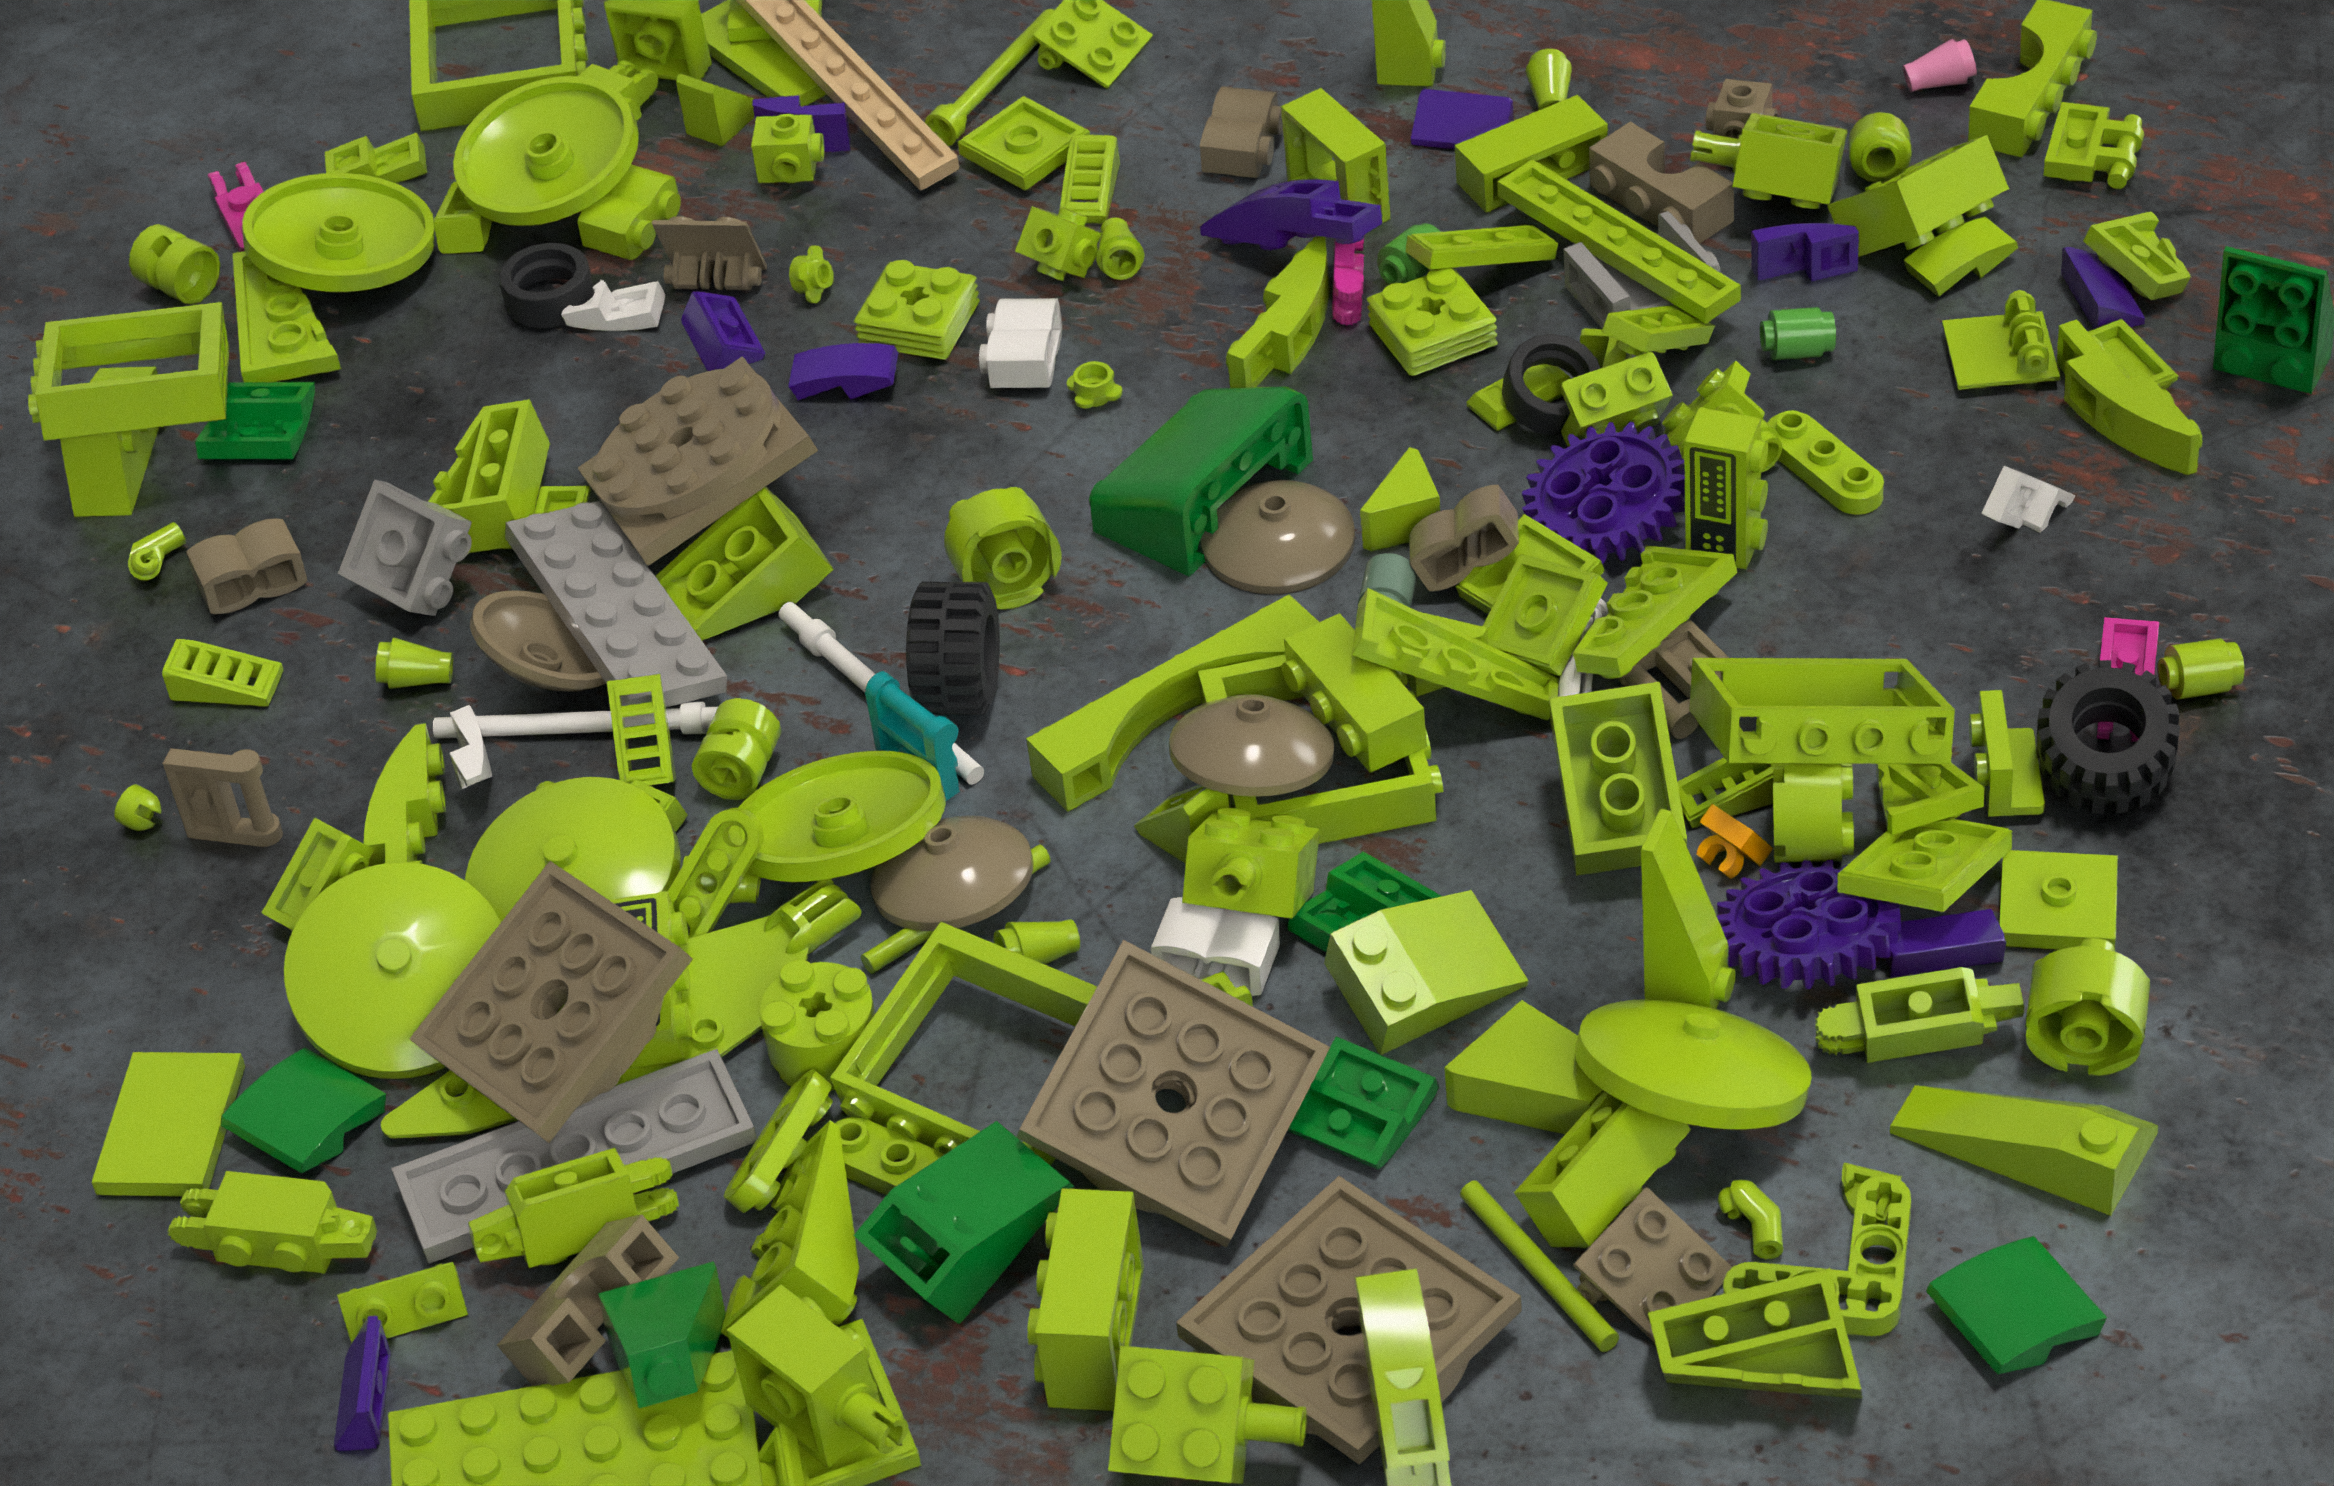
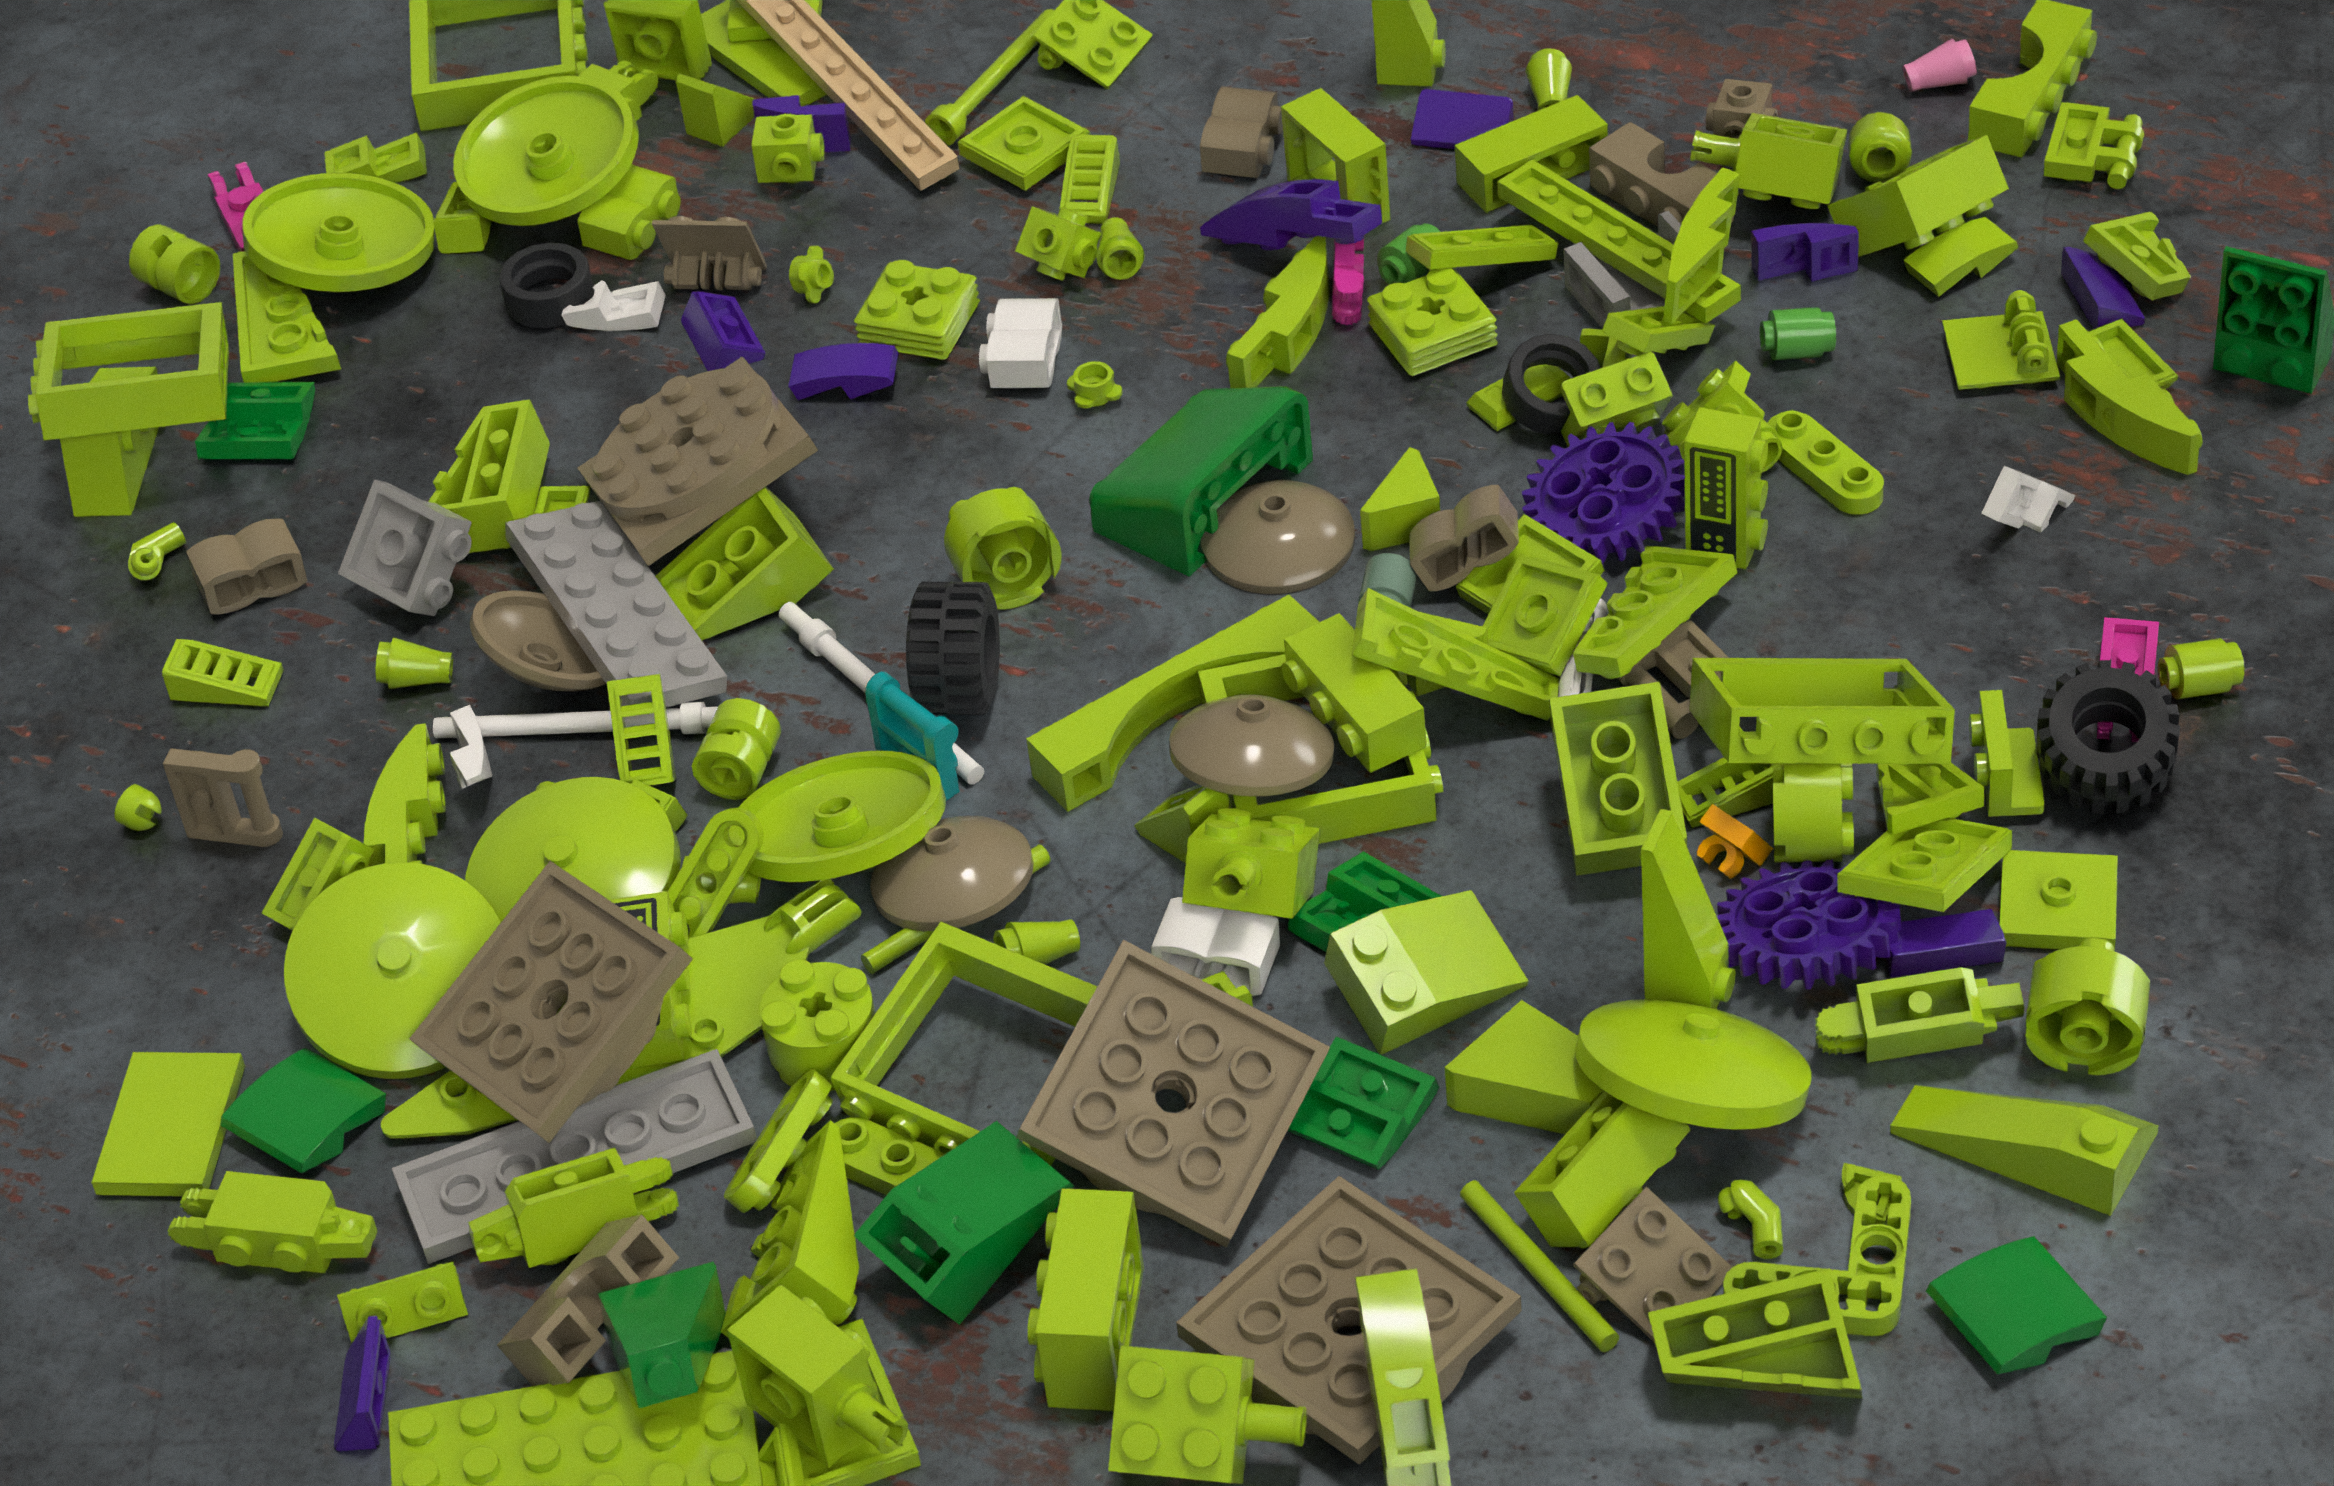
none -> lime slope [1663,167,1740,324]

